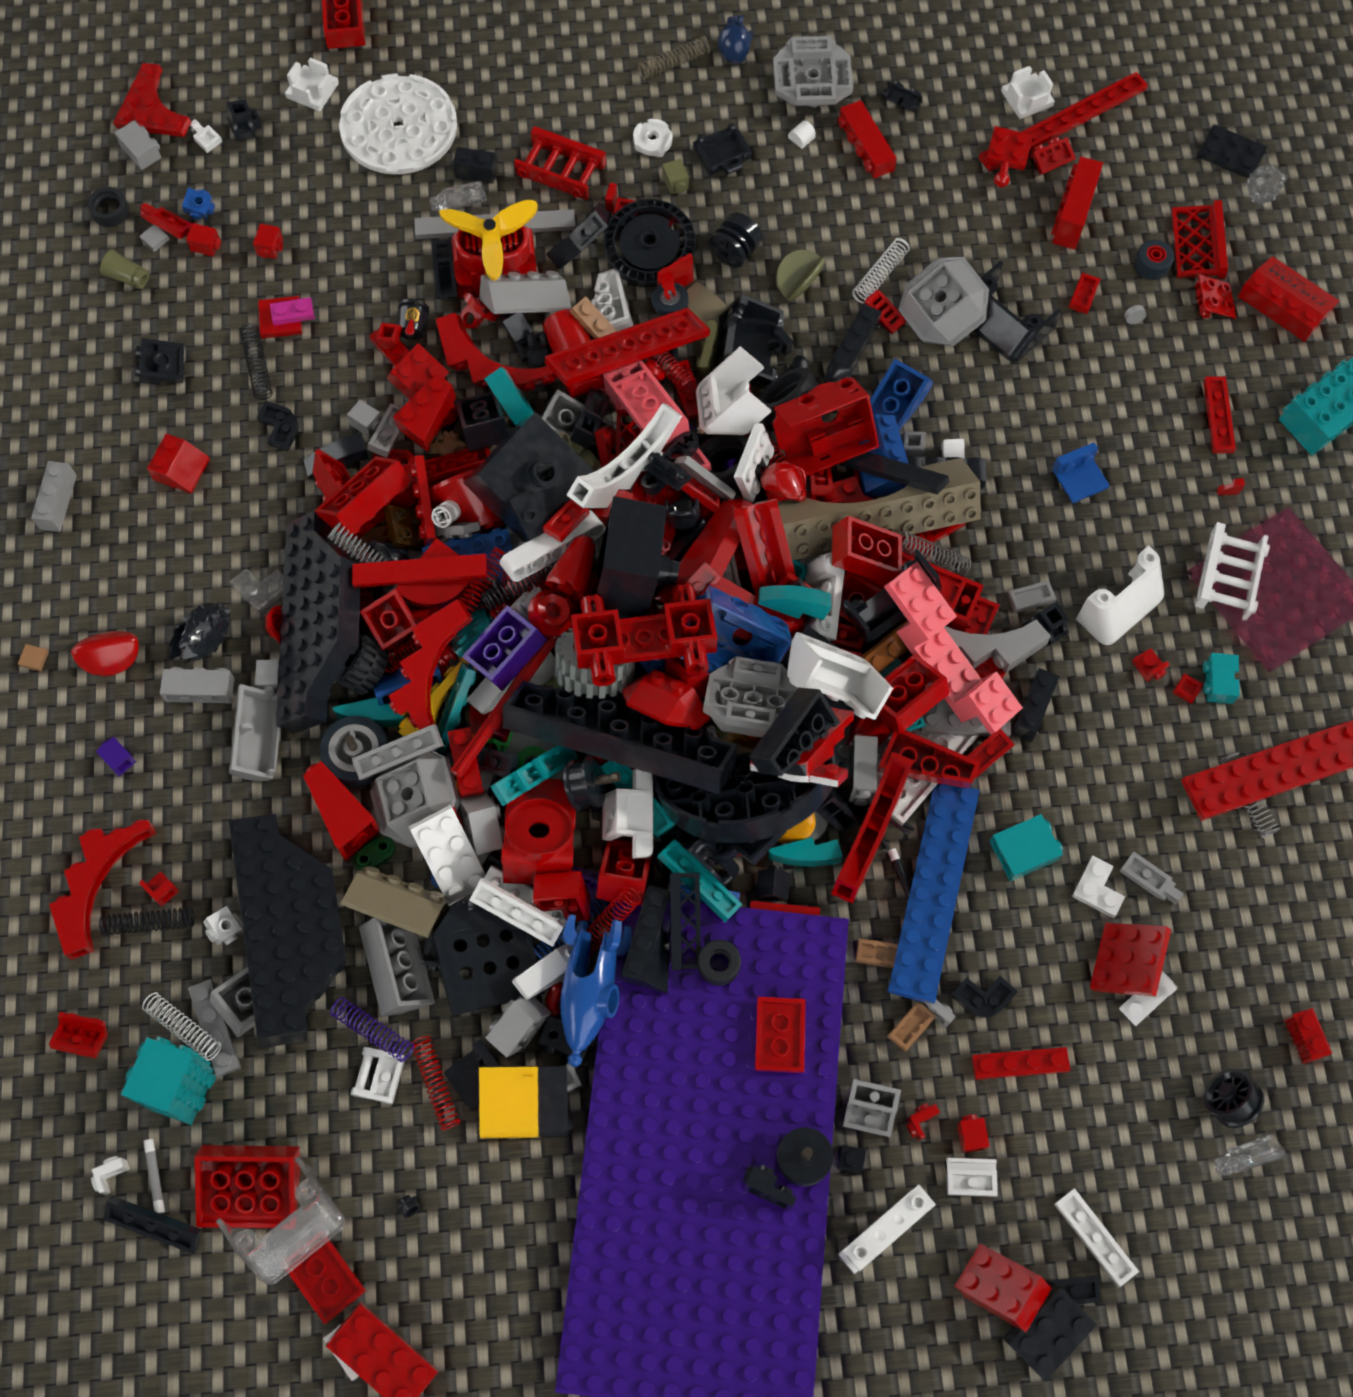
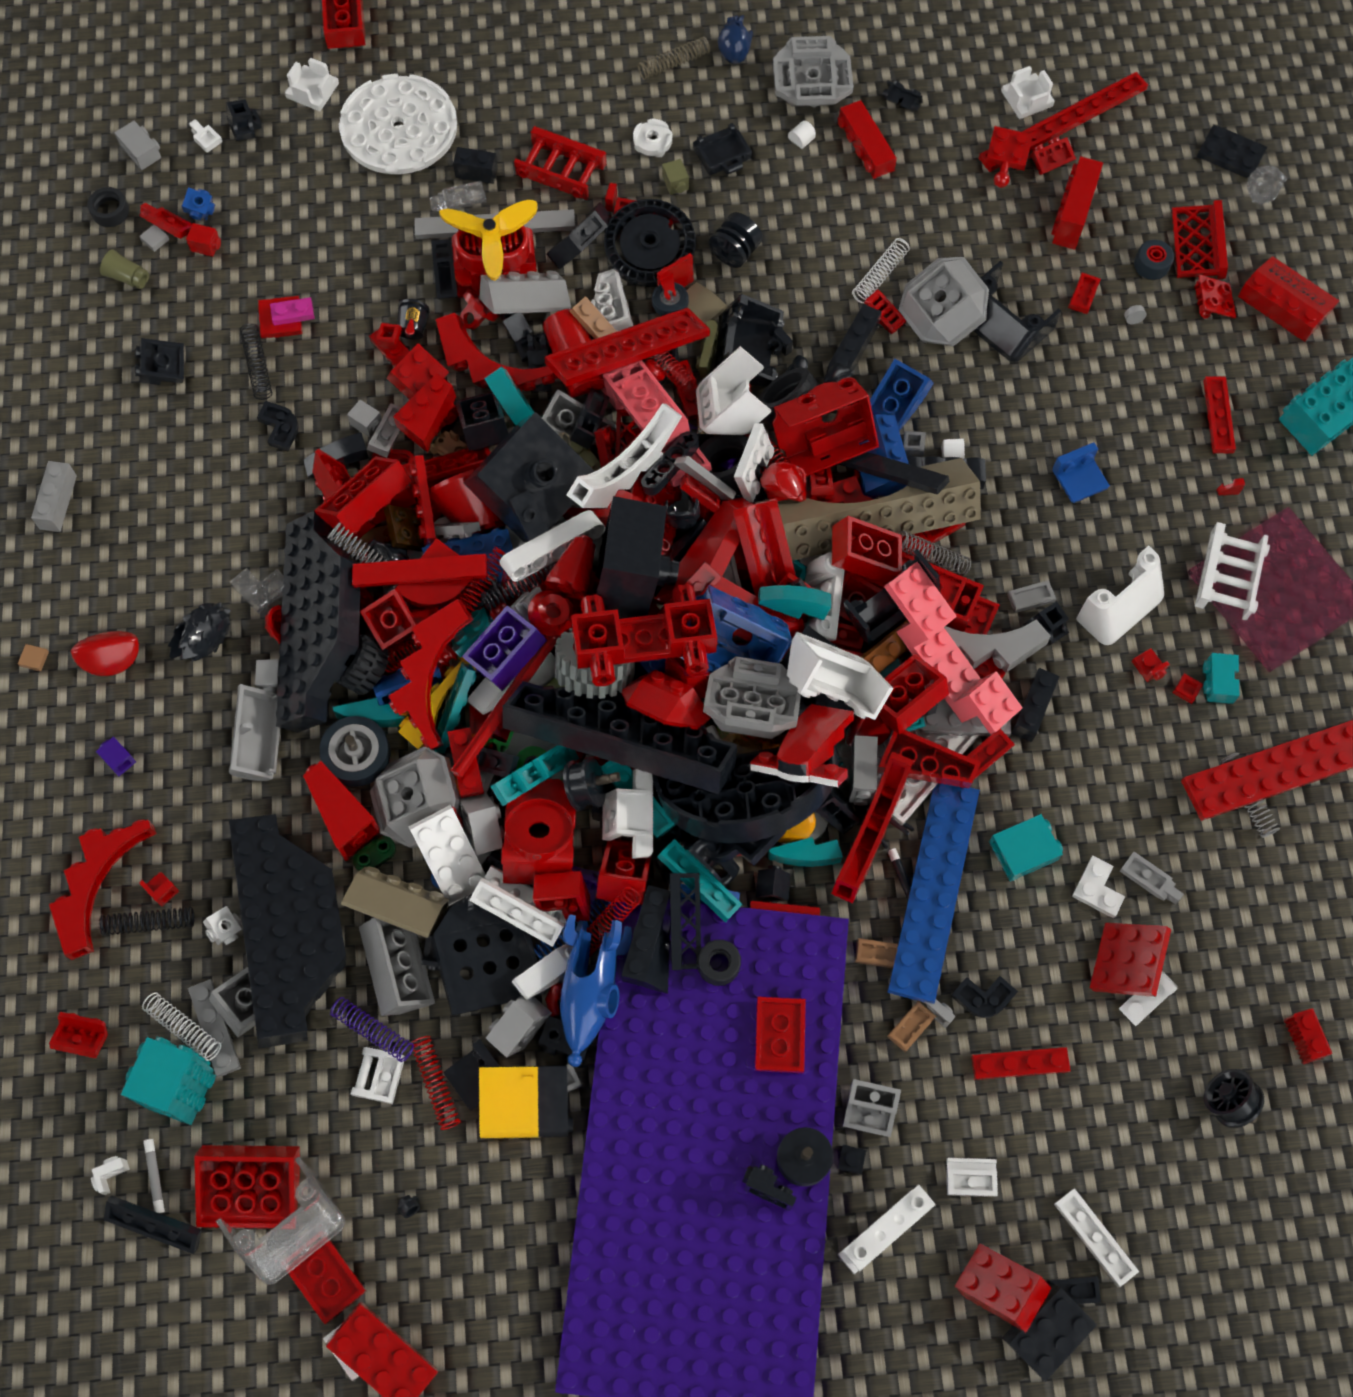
red plate [113,63,191,137] -> none
red slope [147,433,210,494] -> none
light grey brick [160,667,235,703] -> none
red brick [253,223,283,259] -> none
light grey plate [352,724,444,780] -> none
white wheel [431,500,461,528] -> none
red plate [543,499,590,542] -> none
black hinge [644,452,692,491] -> none
black wedge [749,687,840,776] -> none
olive piece [777,250,826,301] -> none
red bracket [906,1103,940,1141] -> none
red brick [957,1114,990,1153] -> none
clear hinge [1215,1135,1285,1177] -> none

